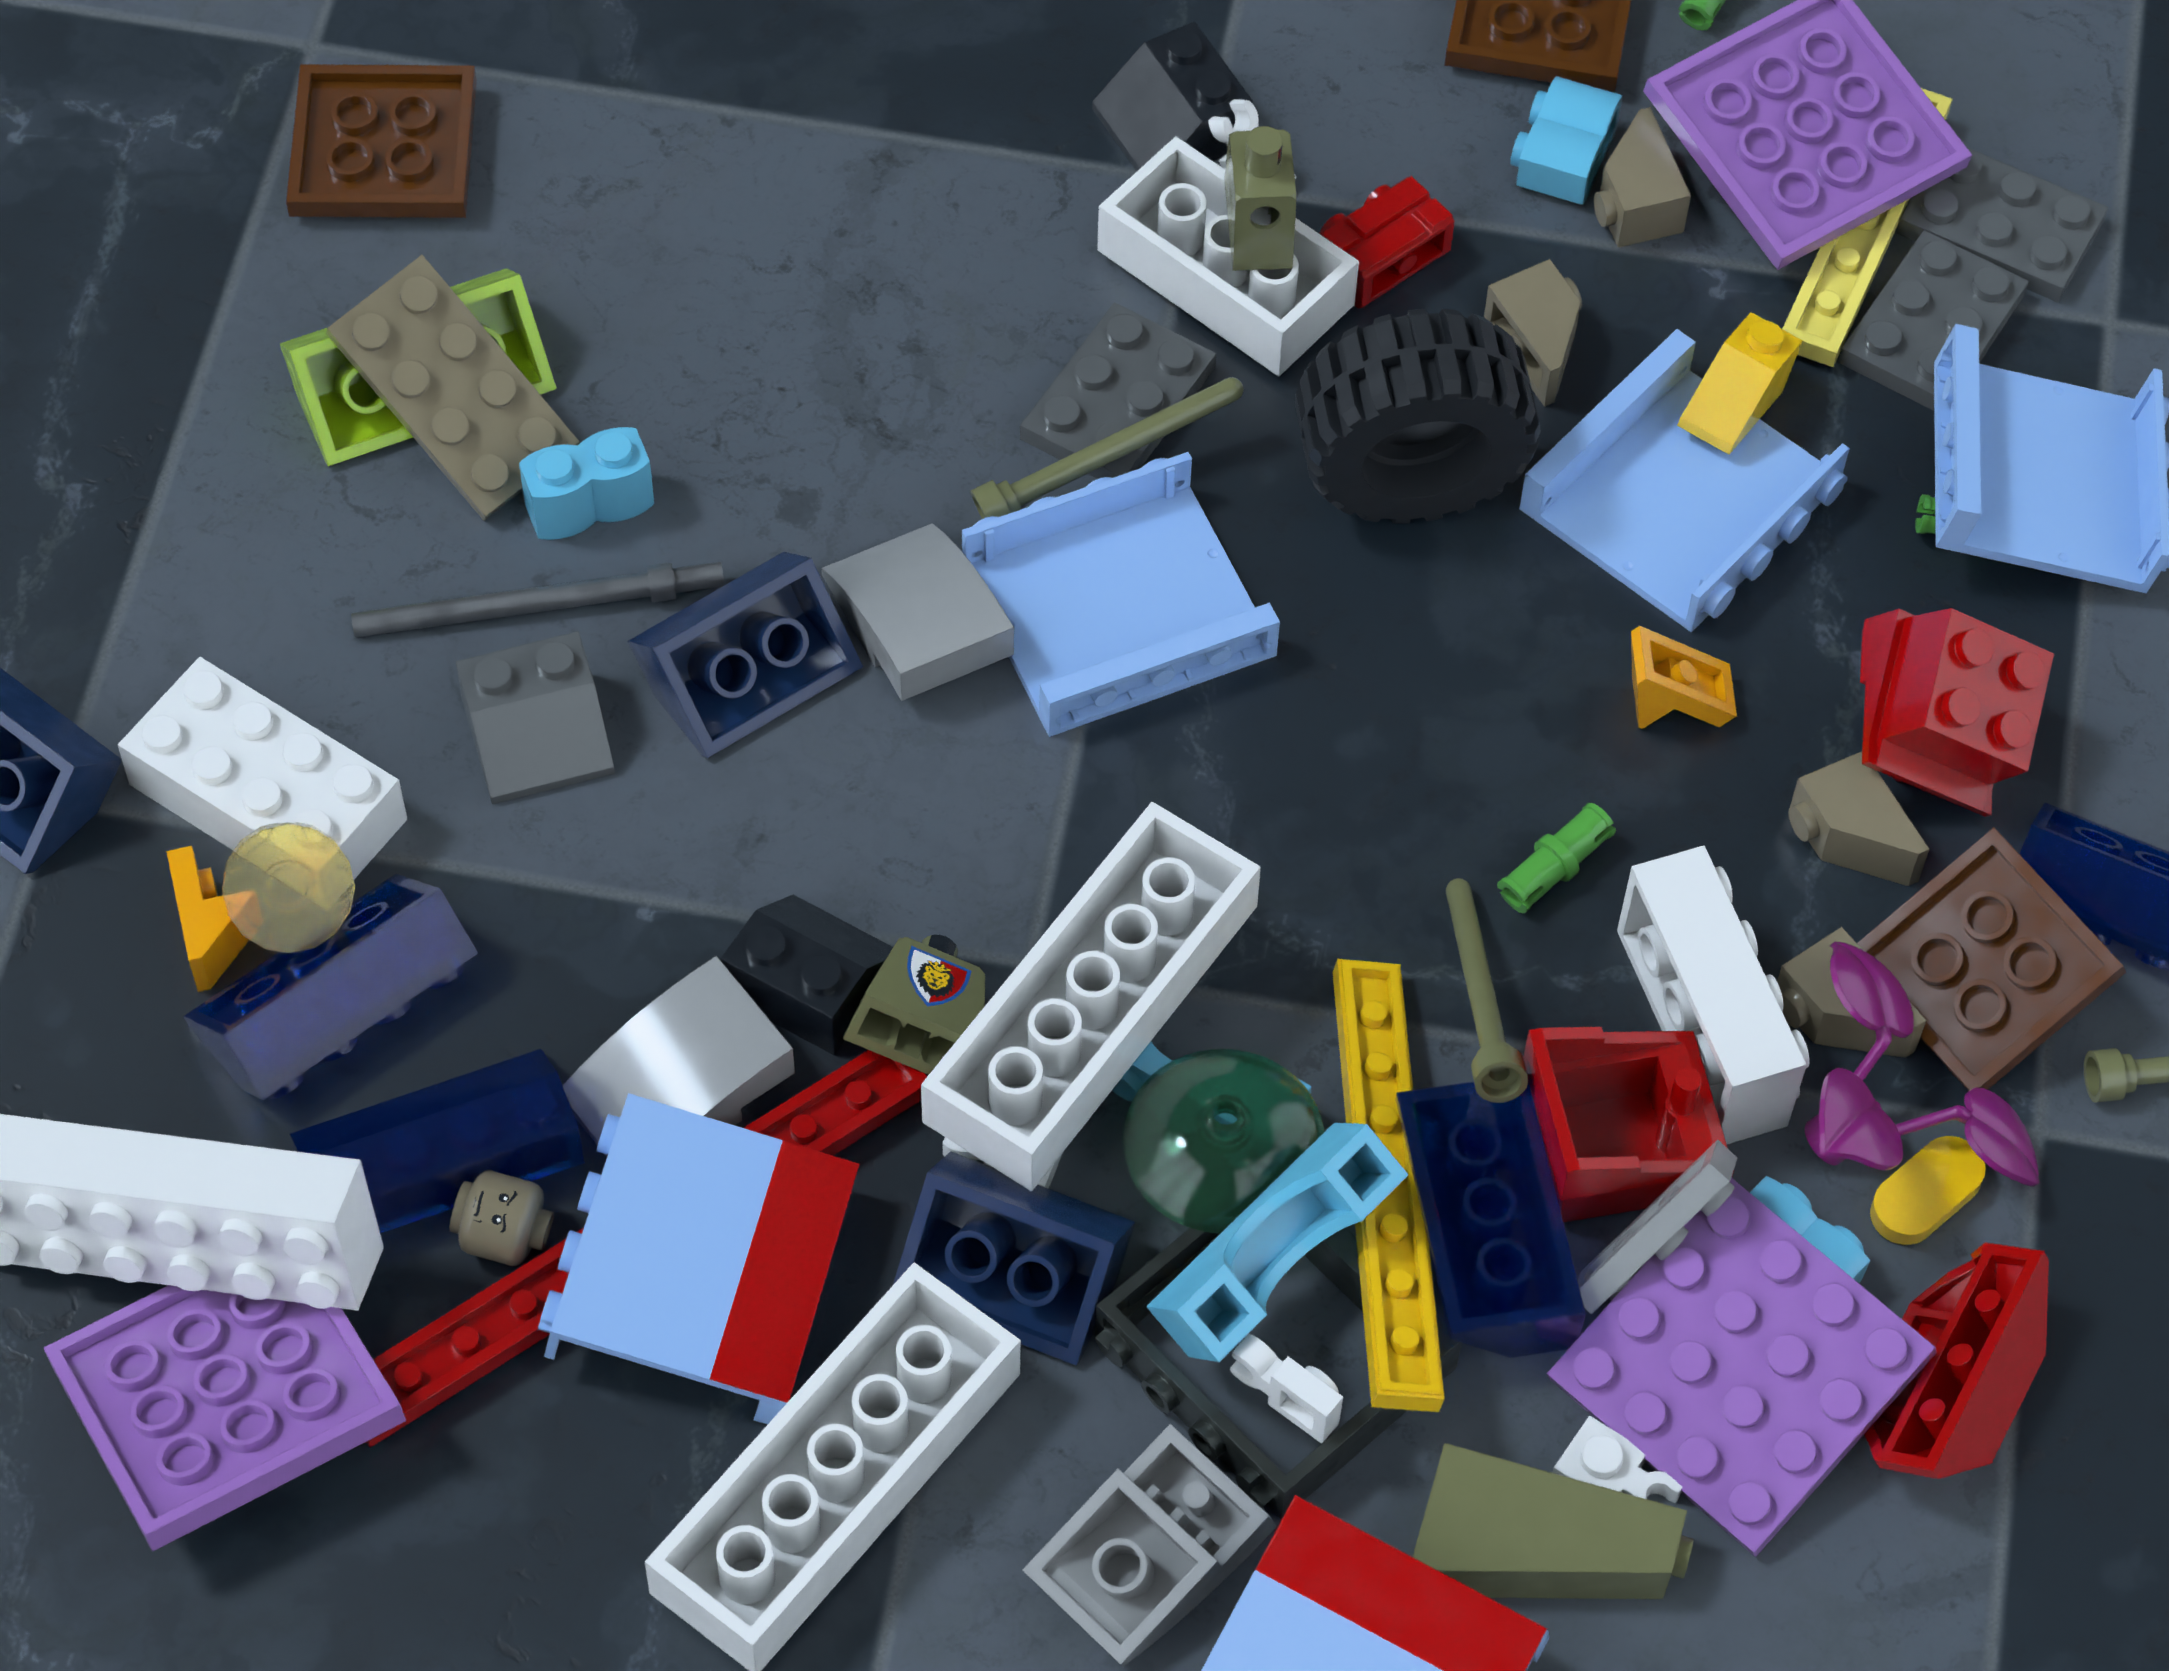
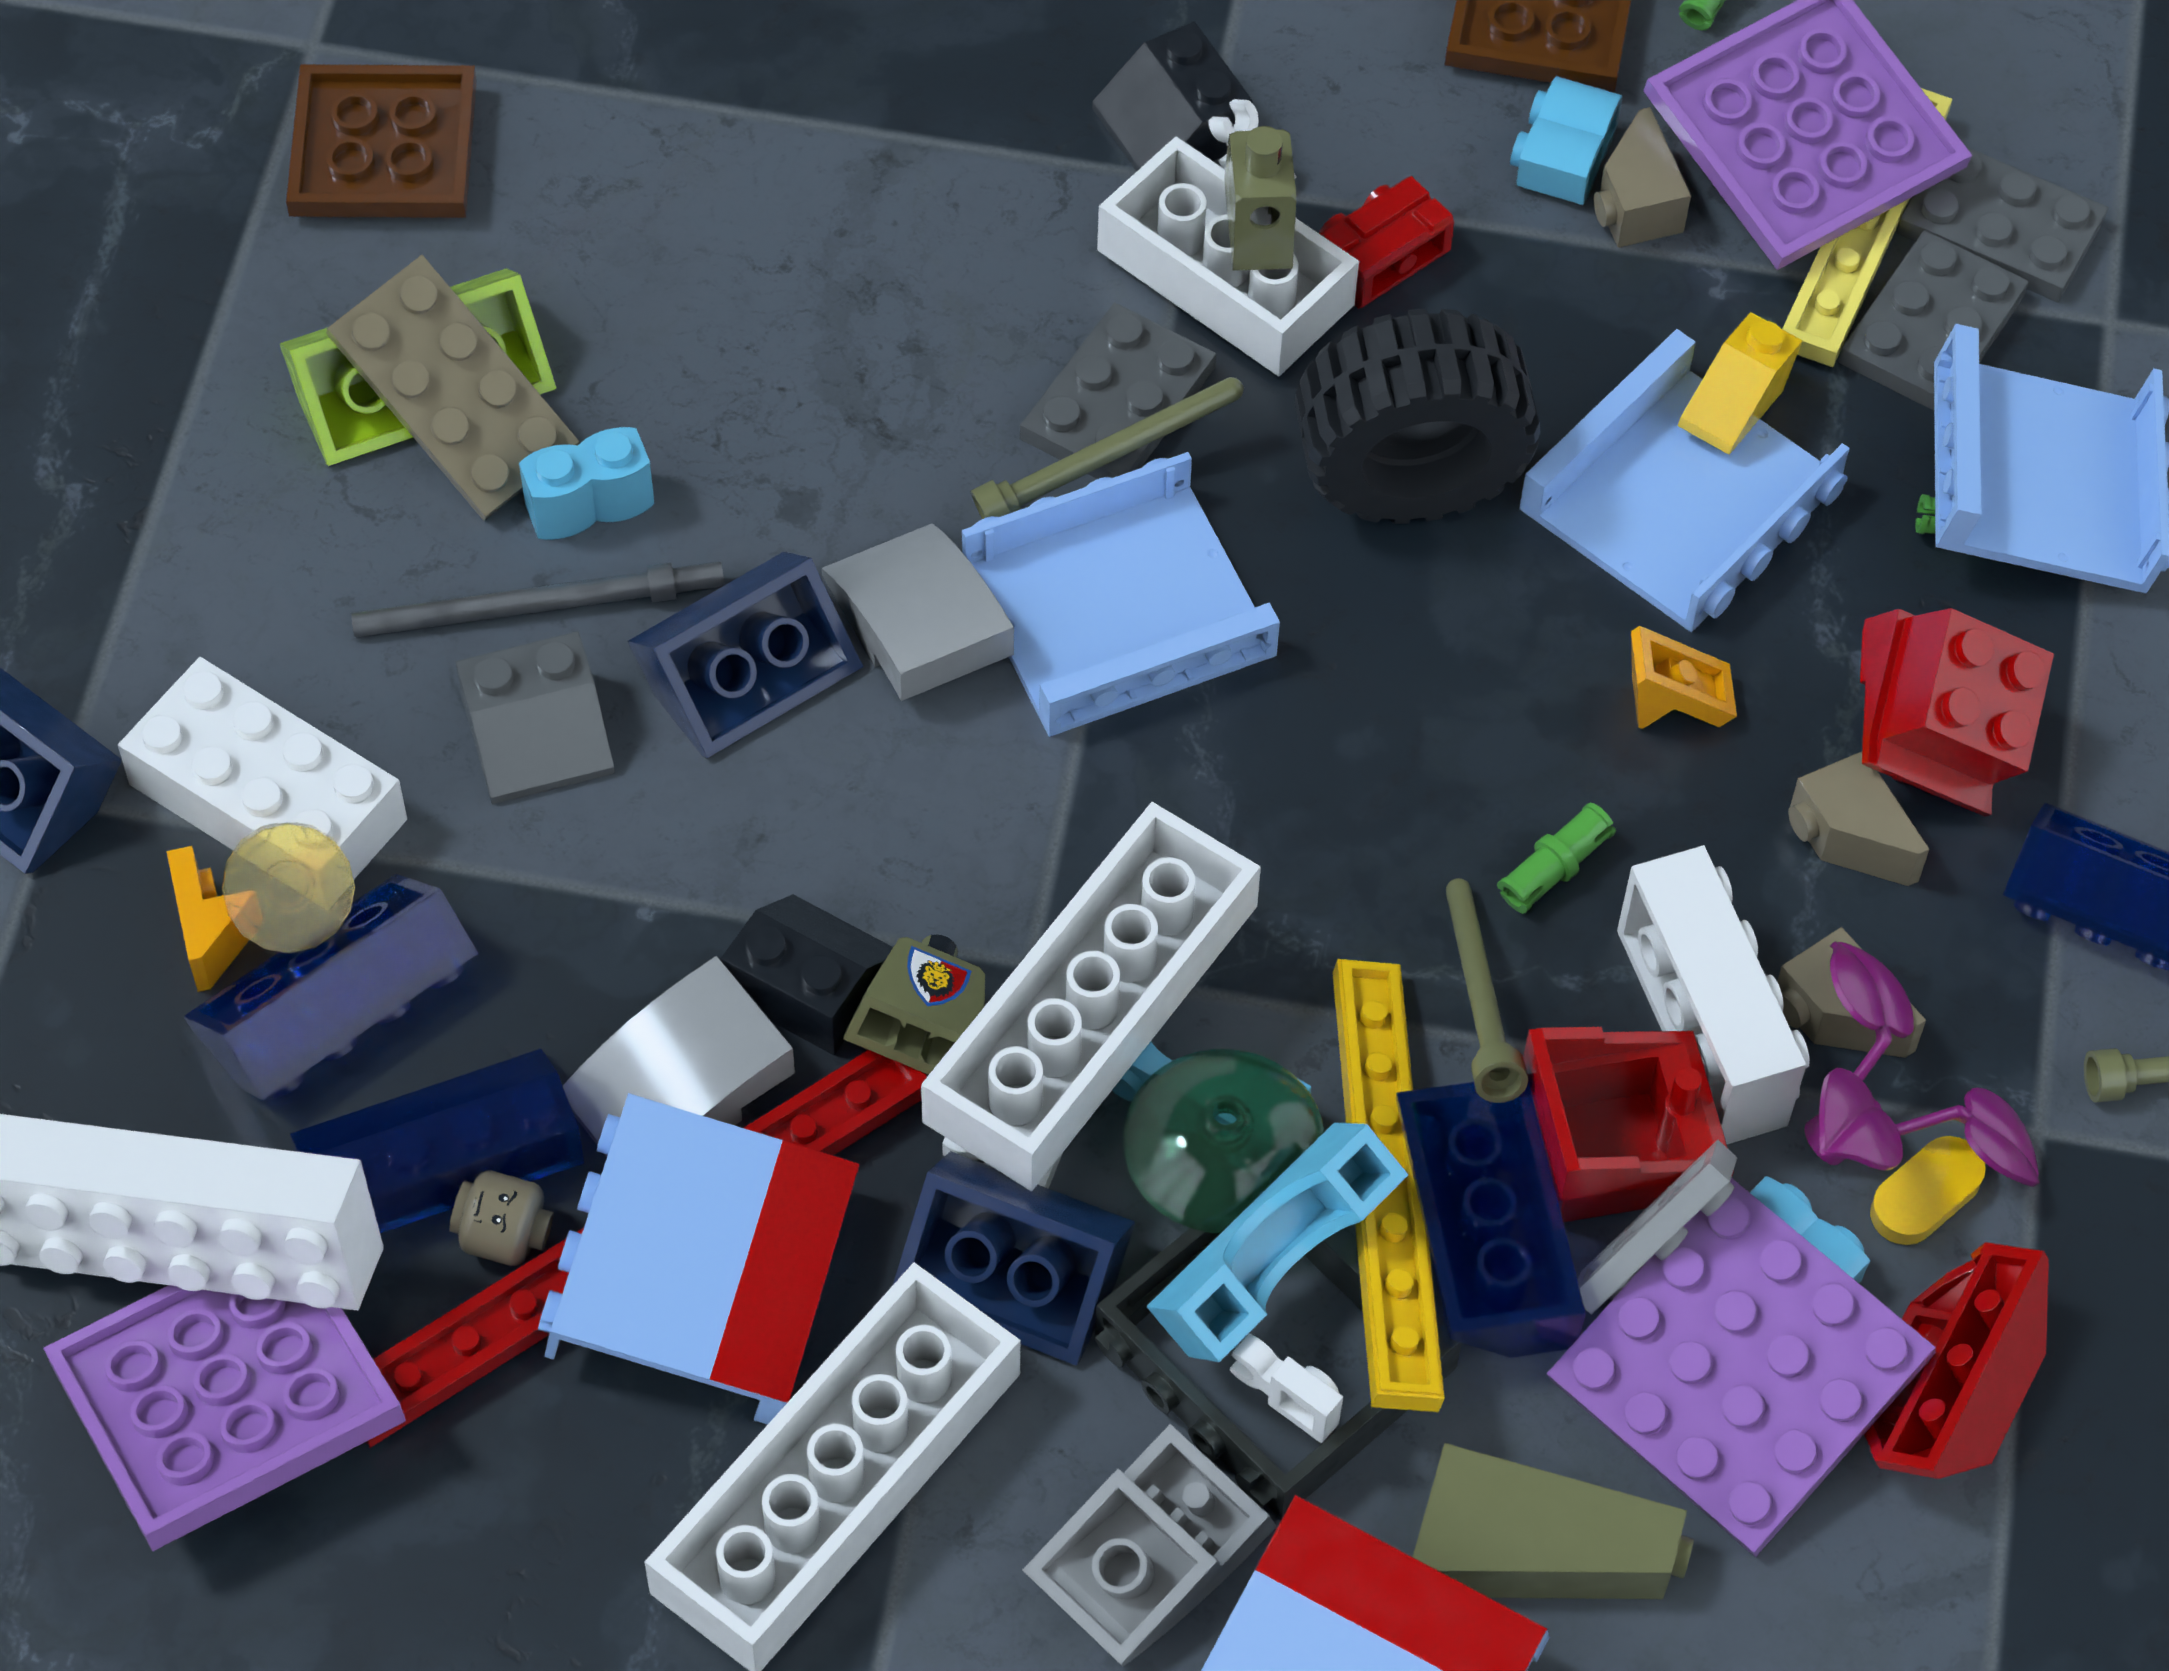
dark tan slope [1484,259,1582,407] -> none
white plate [1552,1415,1682,1503] -> none
reddish brown plate [1857,827,2126,1091] -> none

